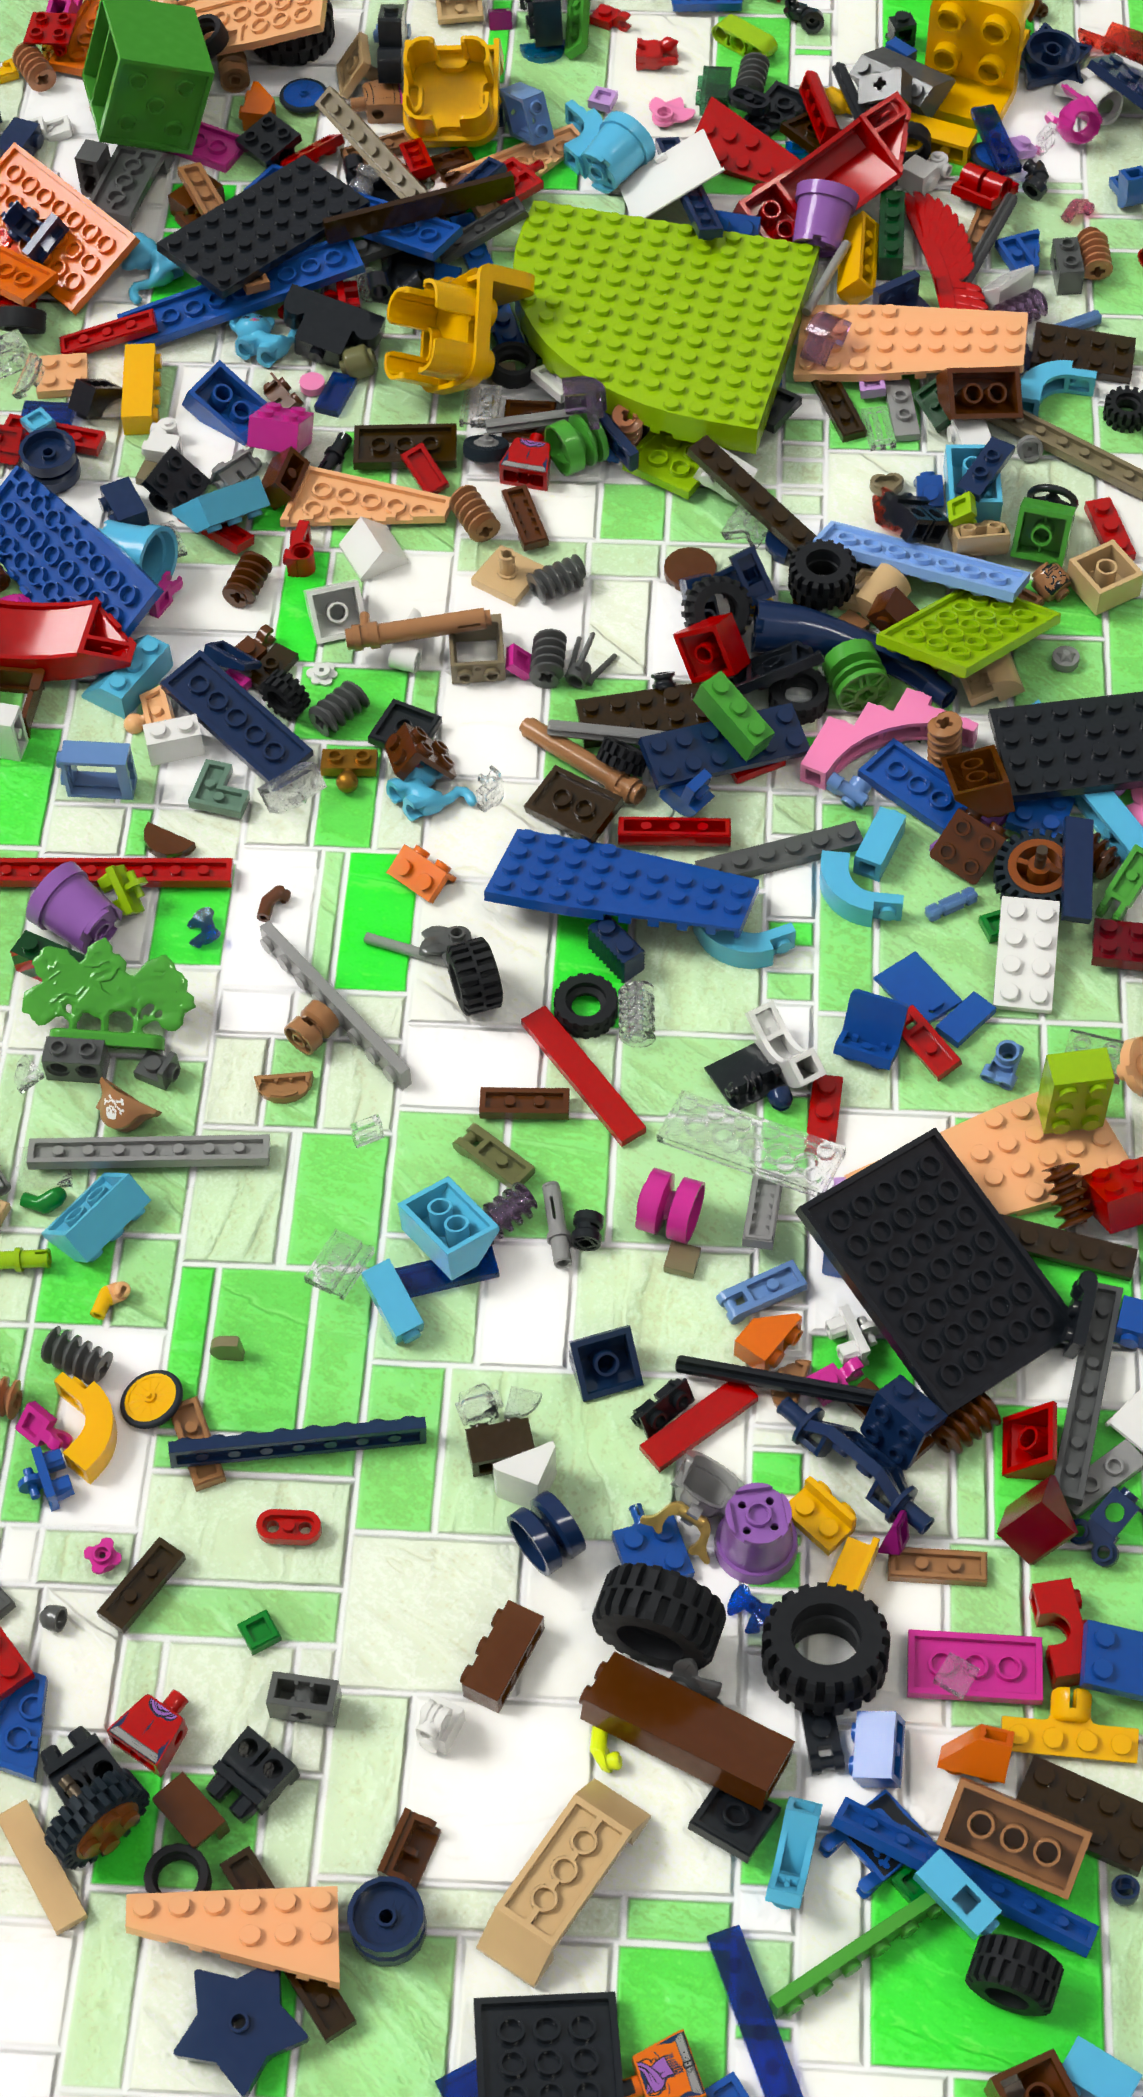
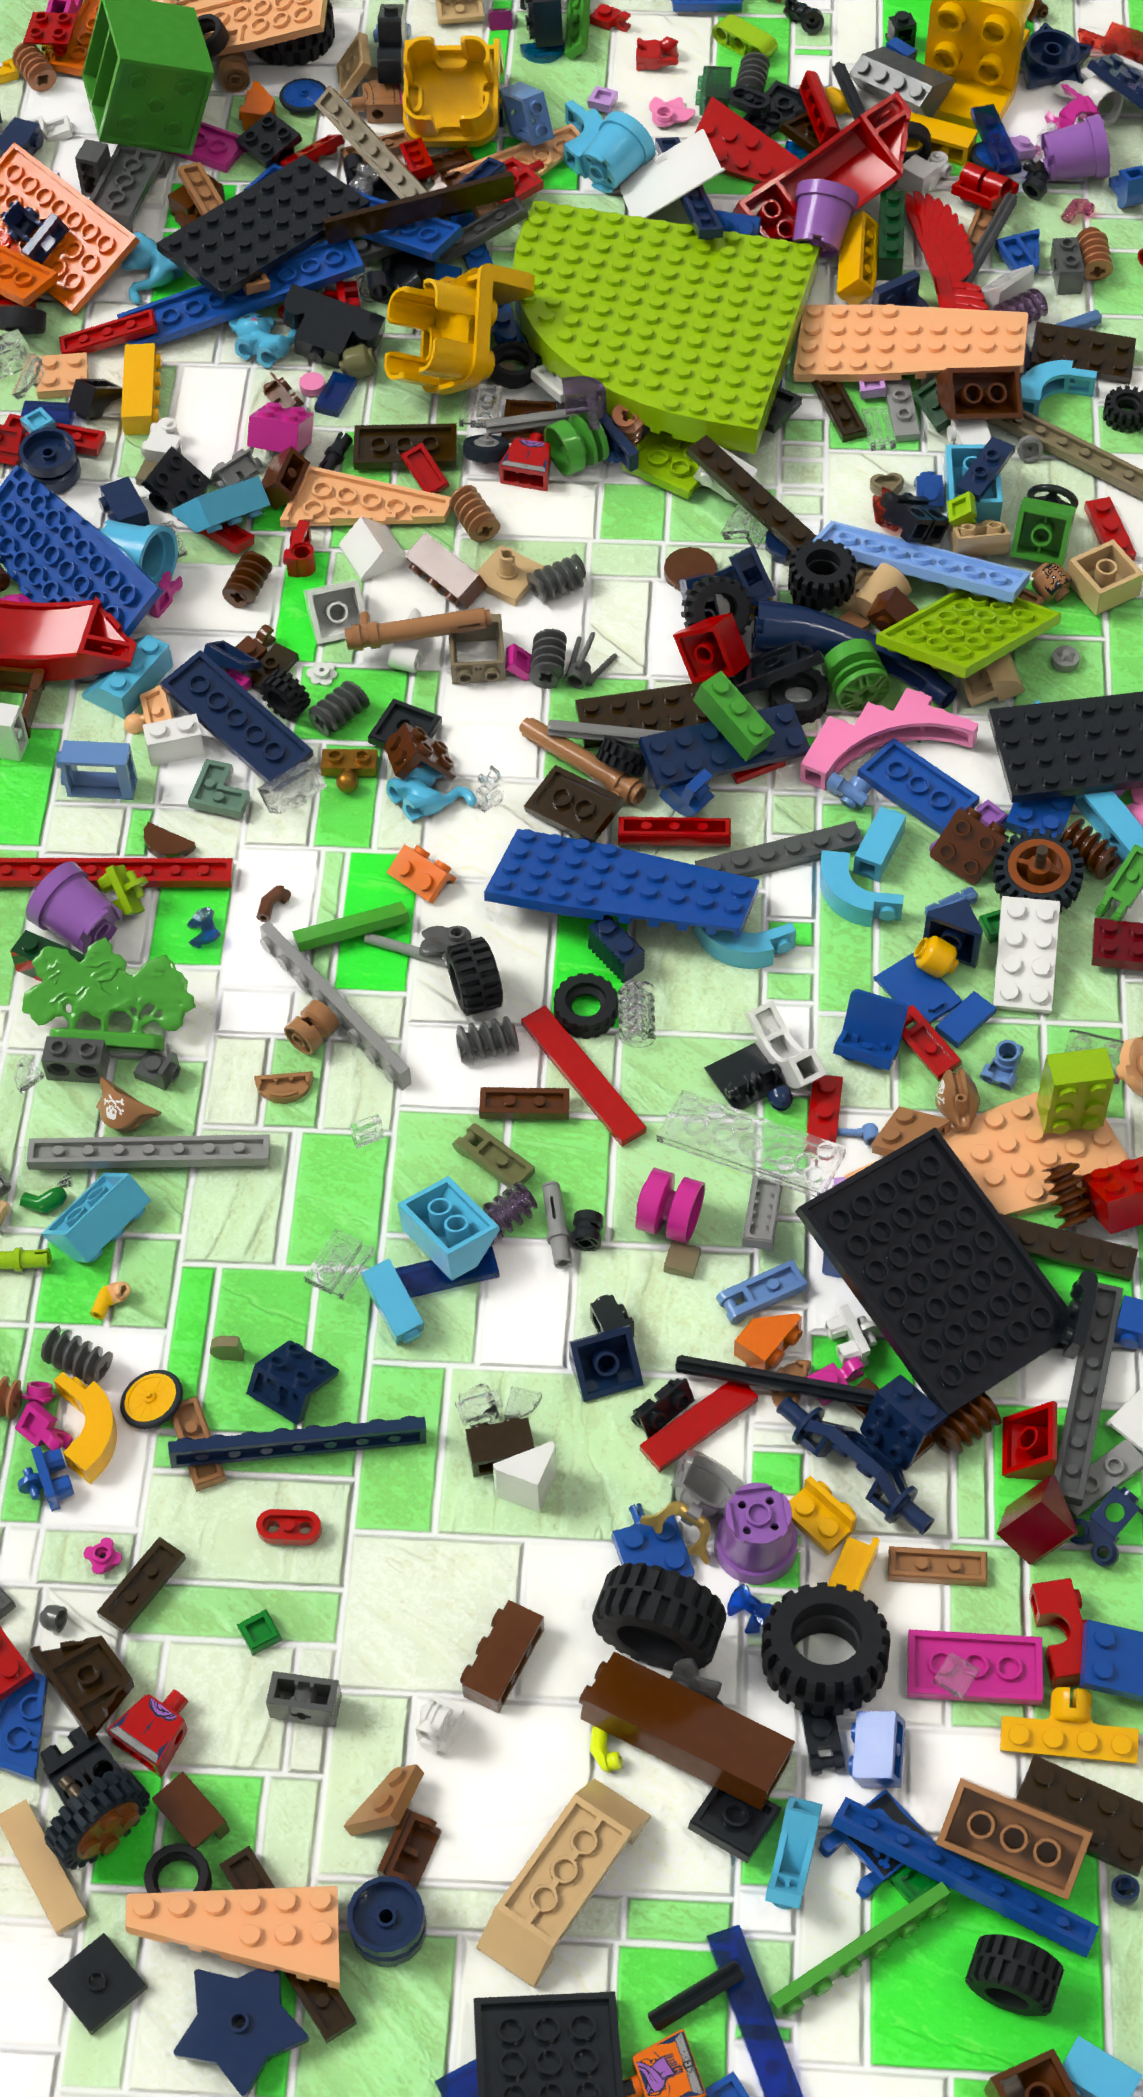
blue slope [181,360,267,446] -> none
black hips [205,1726,300,1824] -> none
reddish brown plate [501,484,549,552] -> none
dark blue wheel [507,1490,586,1576] -> none
black bush [651,671,676,689] -> none
brick [800,311,852,367] -> none
light grey bar [802,240,851,316] -> none
brick [858,67,912,111] -> none
magenta slope [878,1510,910,1555] -> none
medium azure brick [913,1848,1002,1940] -> none
medium nougat piece [927,711,963,770] -> none
orange slope [937,1724,1015,1784] -> none
reddish brown slope [940,744,1015,818] -> none
dark blue tile [1061,816,1094,924] -> none
none -> dark pink plate [21,1381,57,1406]
none -> dark brown wing [30,1636,135,1740]
none -> black plate [48,1933,148,2036]
none -> dark blue bracket [246,1340,339,1425]
none -> bright green tile [292,901,410,952]
none -> medium nougat wing [344,1764,424,1836]
none -> brick [405,532,488,609]
none -> dark grey piece [456,1016,519,1063]
none -> black brick [590,1294,634,1337]
none -> black axle [648,1961,745,2031]
none -> medium blue hand [837,1123,879,1146]
none -> medium nougat wing [871,1106,952,1156]
none -> yellow head [913,935,959,978]
none -> dark blue slope [923,900,983,969]
none -> medium nougat hat [935,1068,980,1131]
none -> medium lavender piece [1041,114,1110,182]

